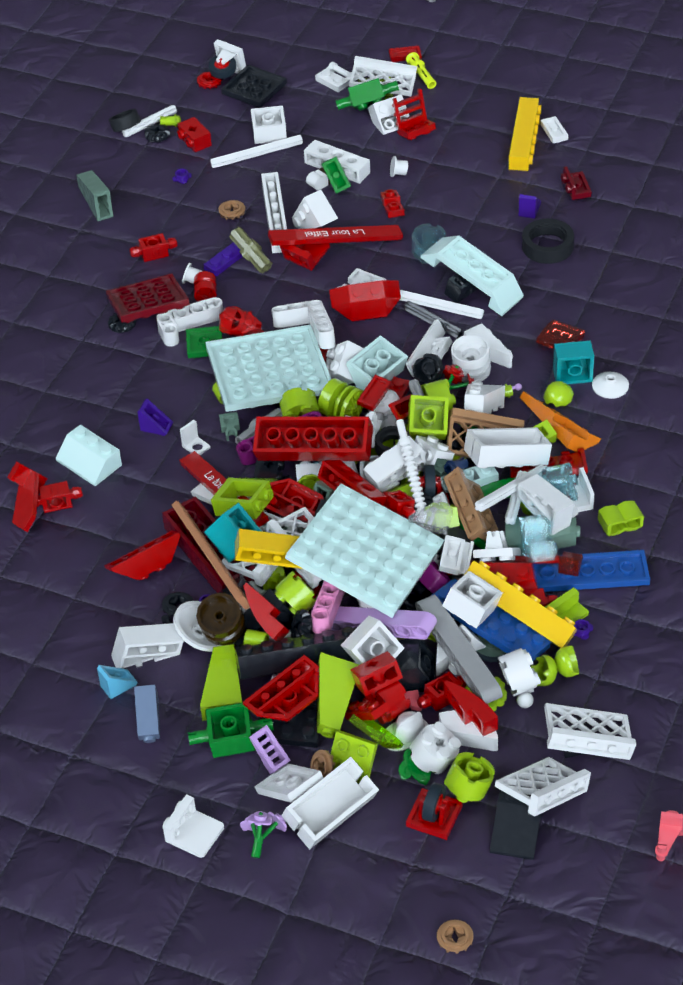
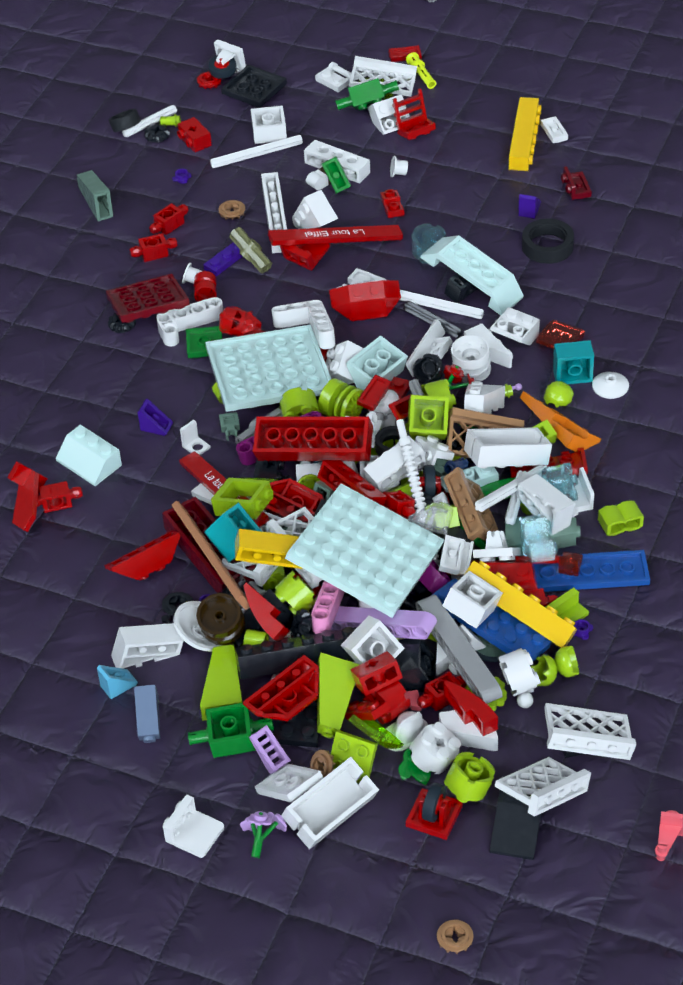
none -> red piece [149,203,189,235]
none -> white slope [490,307,540,345]

